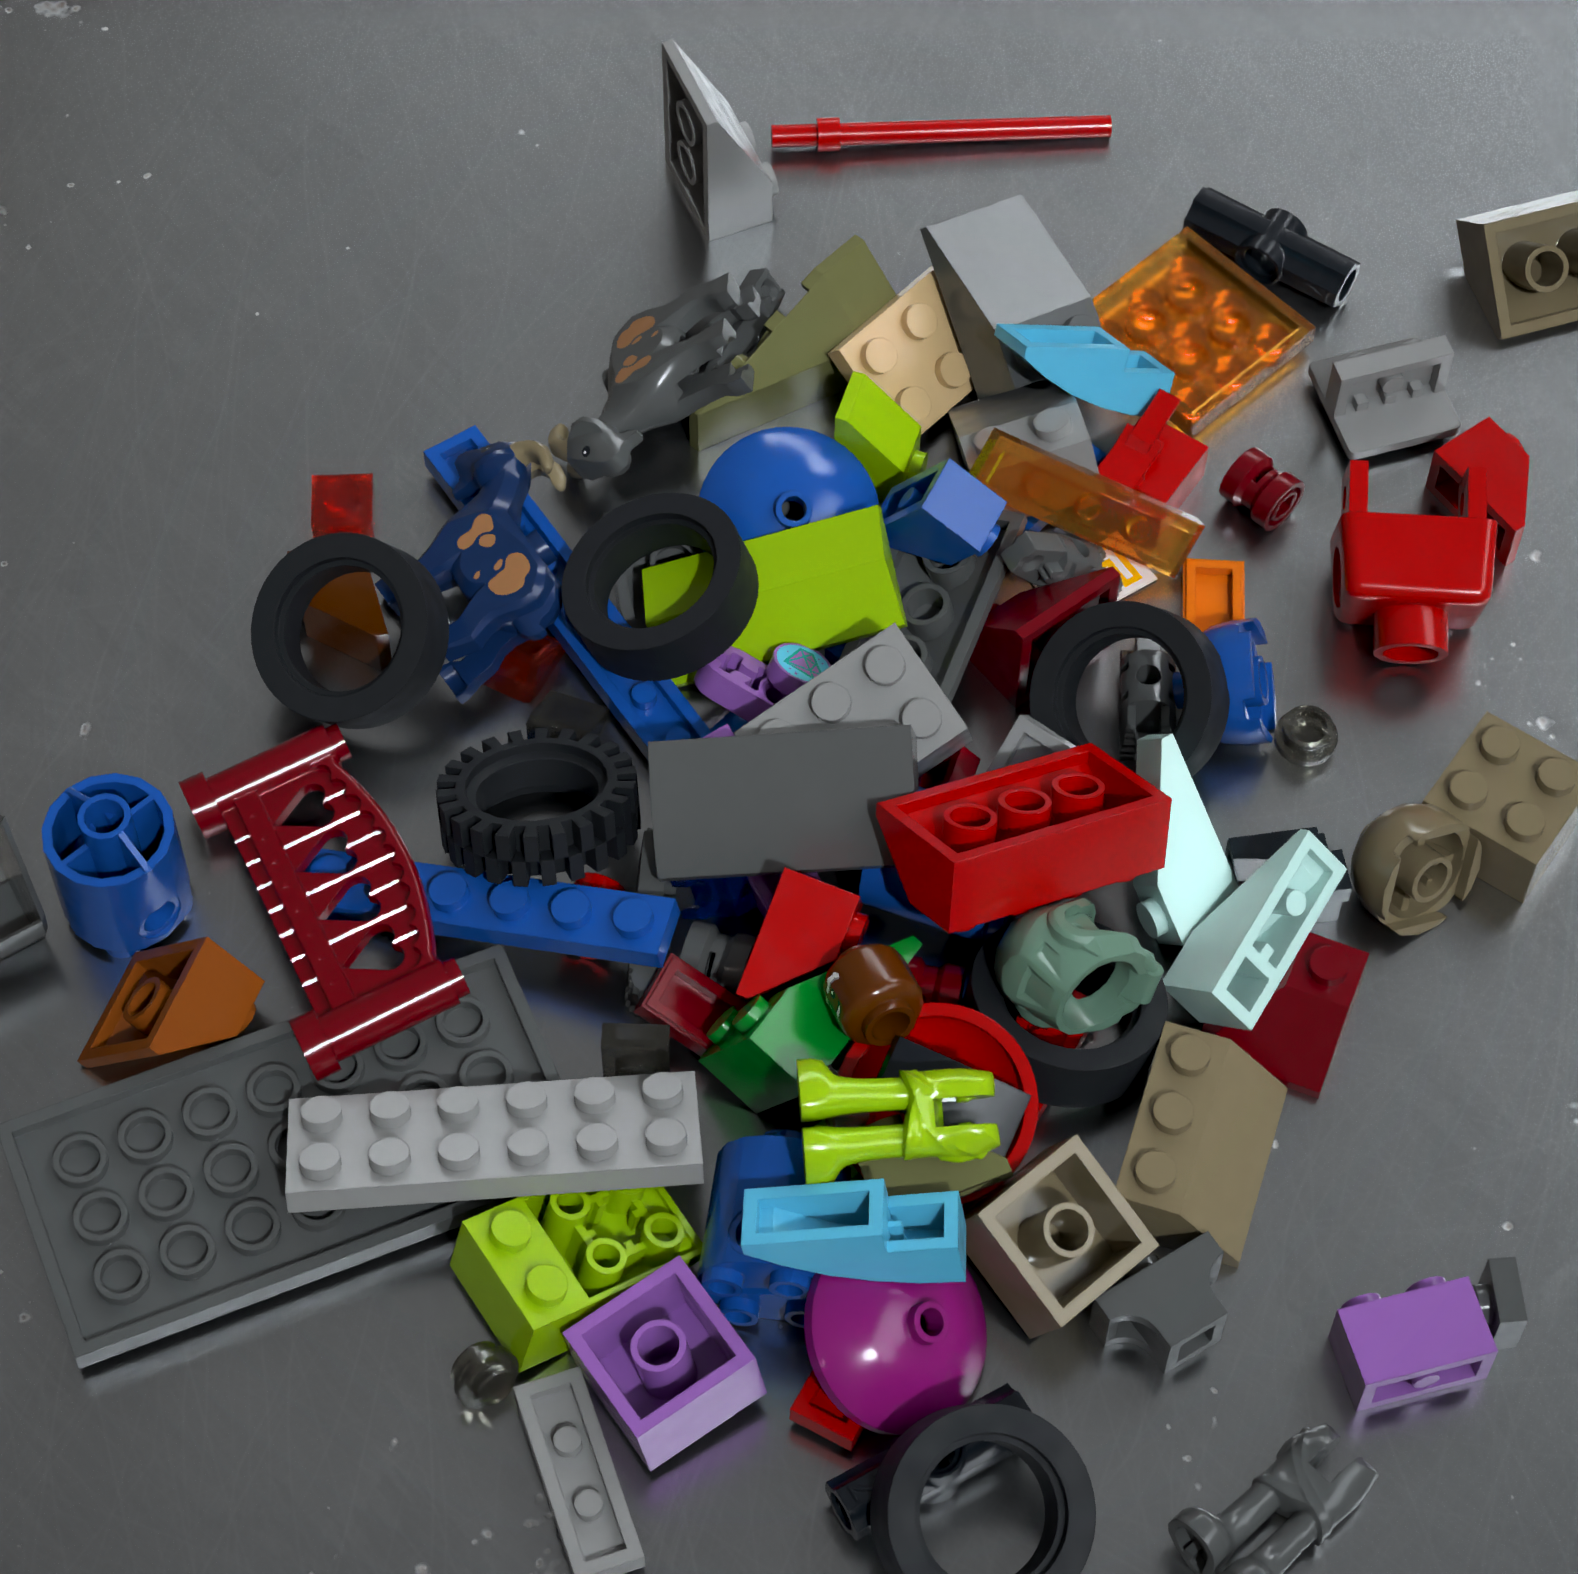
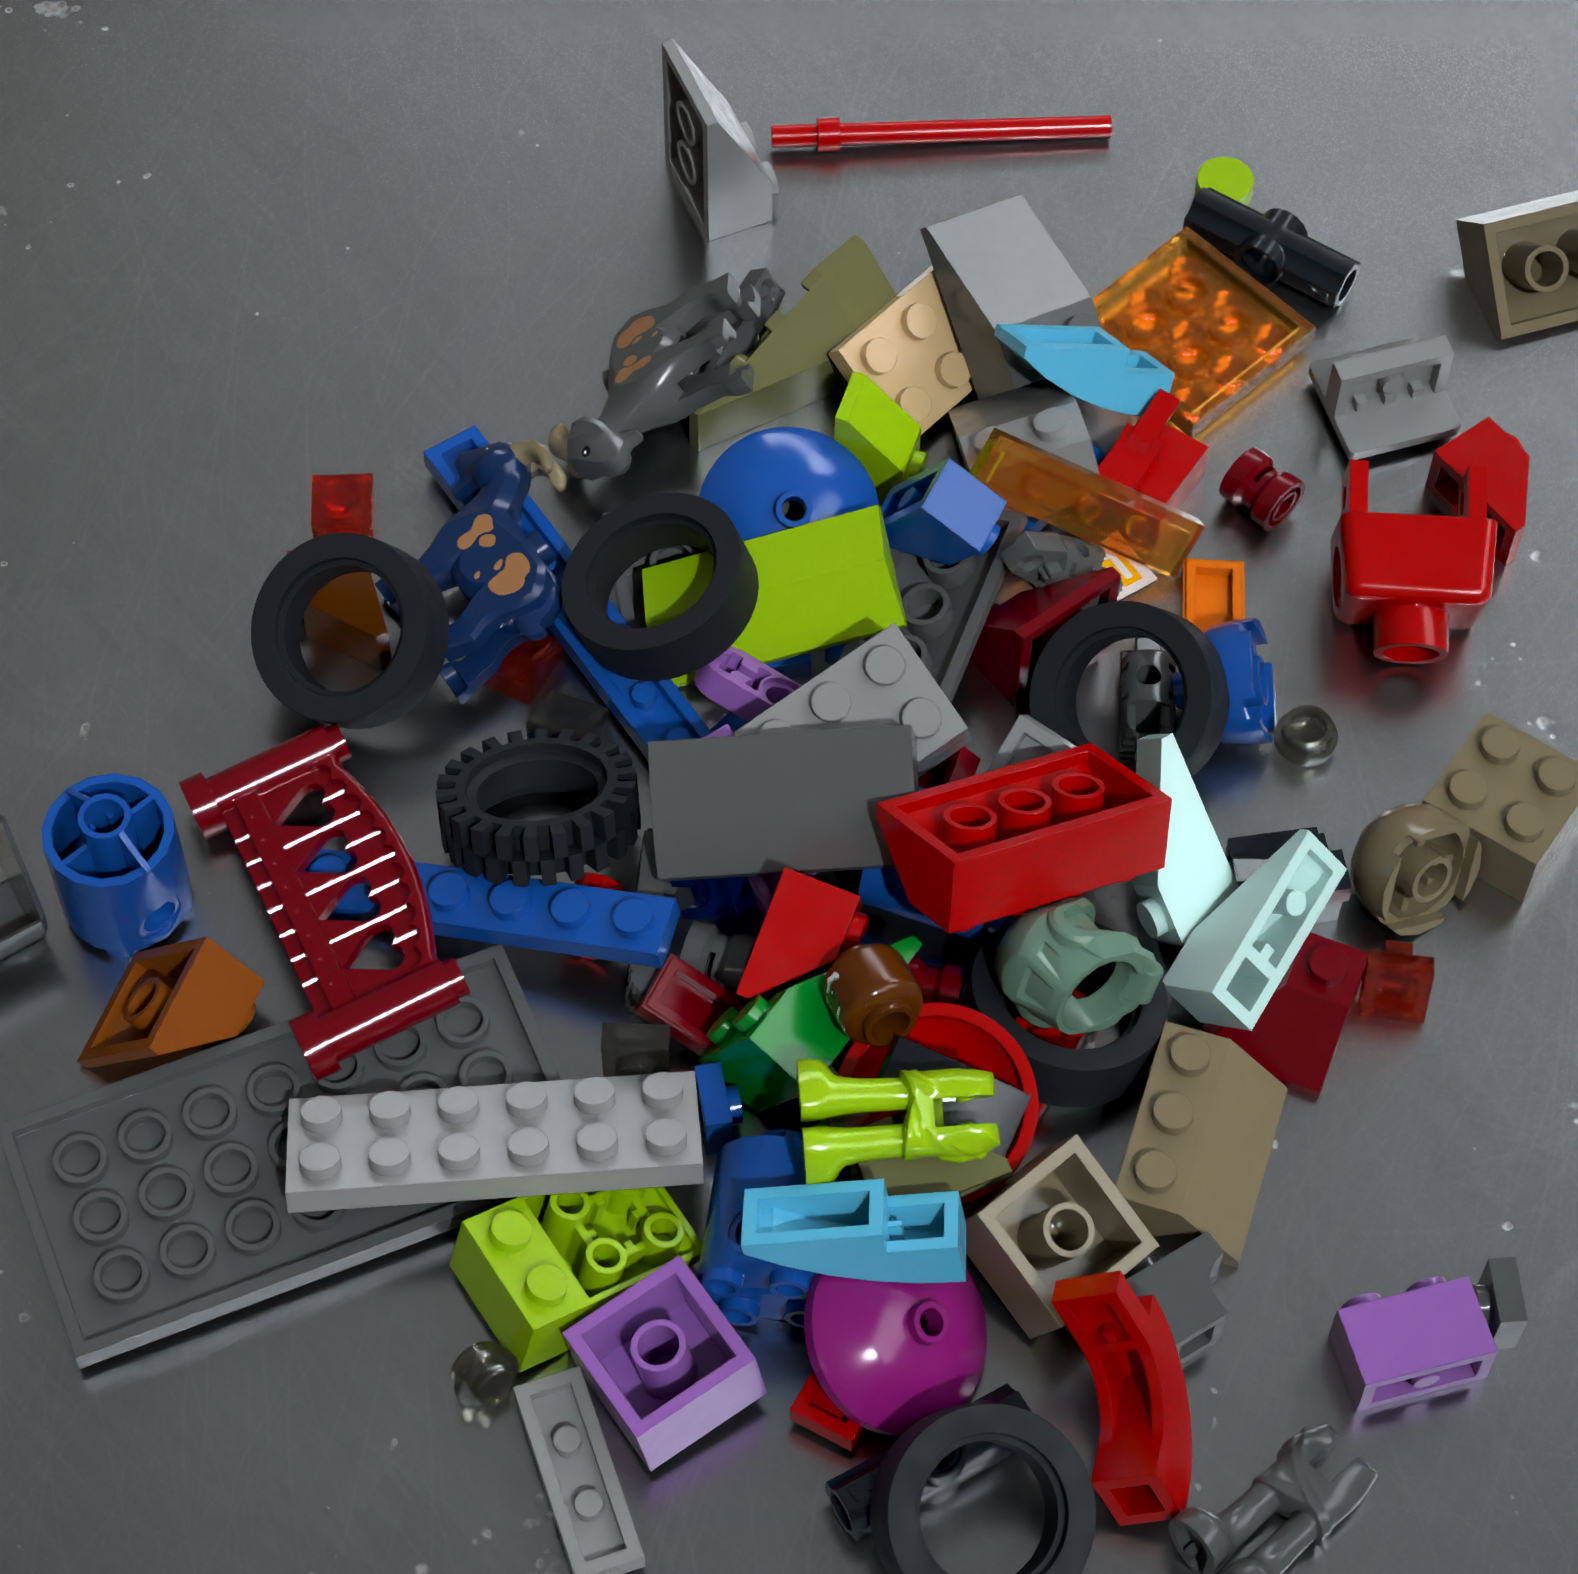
tile [766,643,831,696] -> none
none -> blue plate [694,1062,743,1155]
none -> red arch [1051,1270,1192,1526]
none -> lime tile [1195,157,1254,206]
none -> clear red tile [1358,940,1435,1024]

